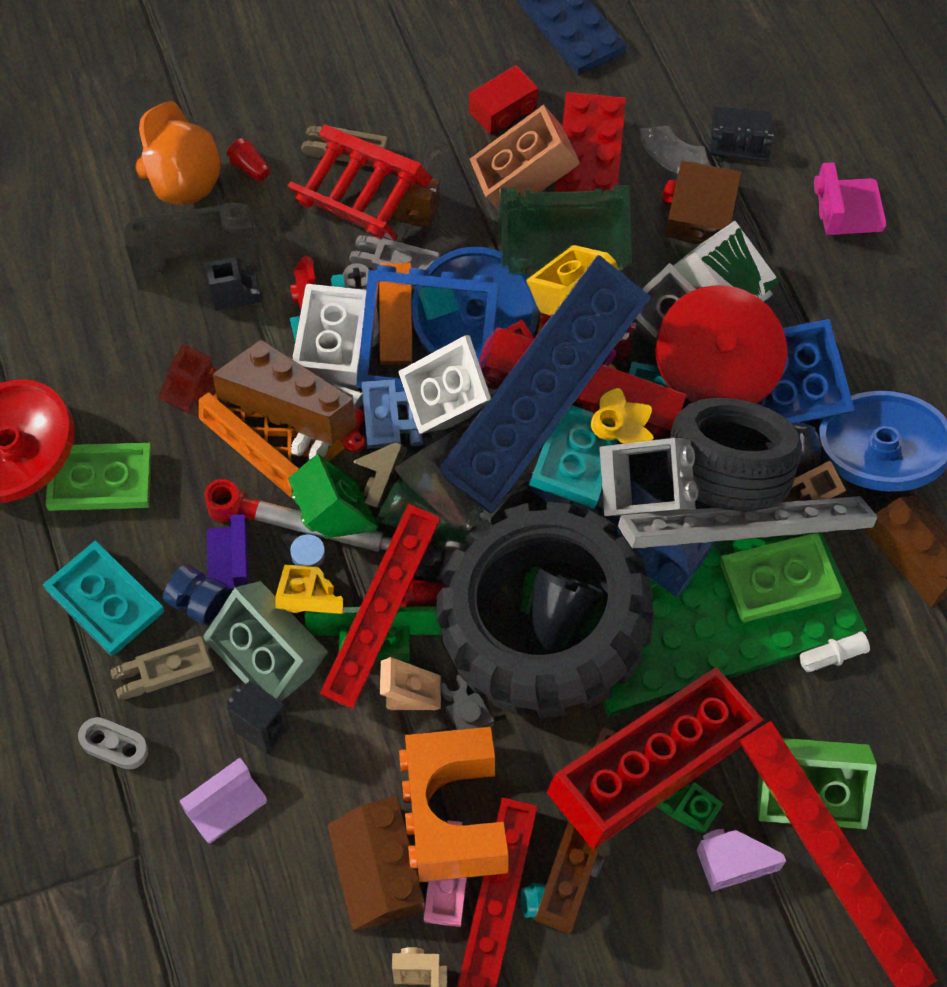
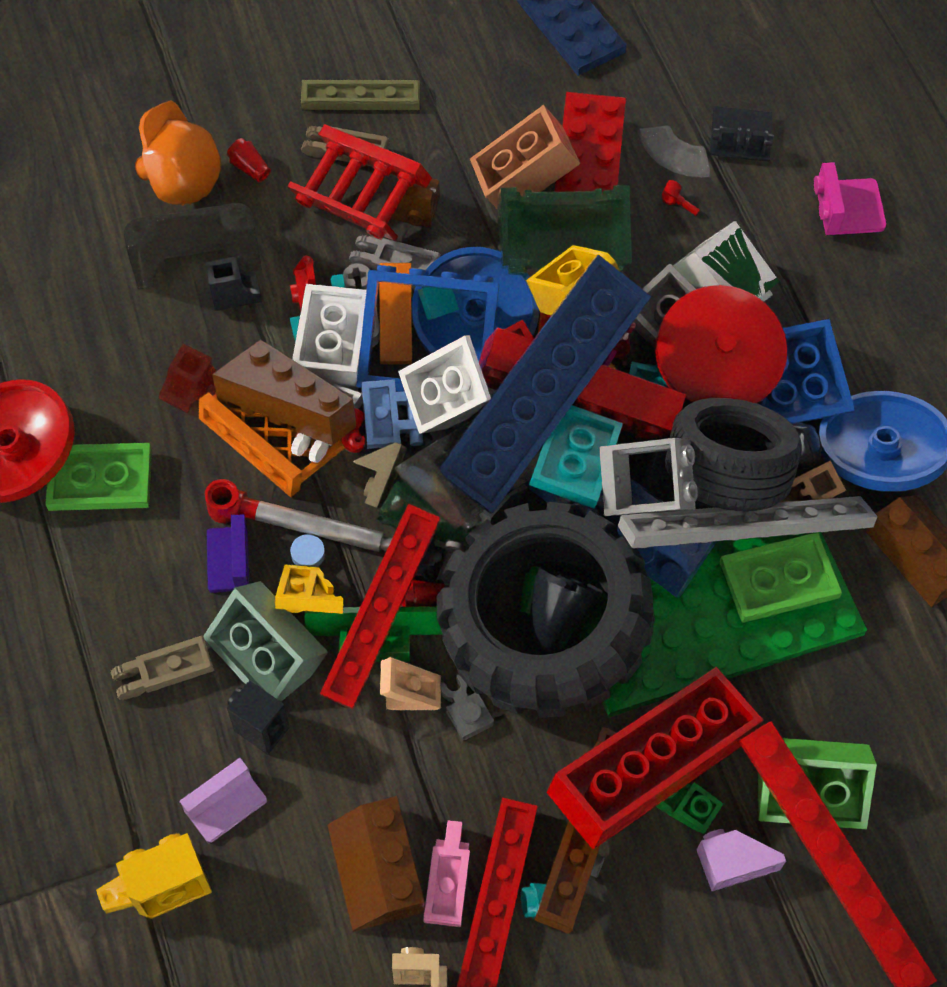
teal plate [43,540,165,657] -> none
light grey plate [78,717,148,770] -> none
dark blue wheel [163,564,229,626] -> none
green slope [288,454,379,538] -> none
orange arch [399,727,508,882] -> none
red brick [469,65,538,135] -> none
yellow plate [591,388,654,444] -> none
reddish brown panel [665,160,741,244] -> none
white axle [800,631,870,672] -> none
none -> yellow hinge [96,833,212,919]
none -> olive tile [301,80,420,110]

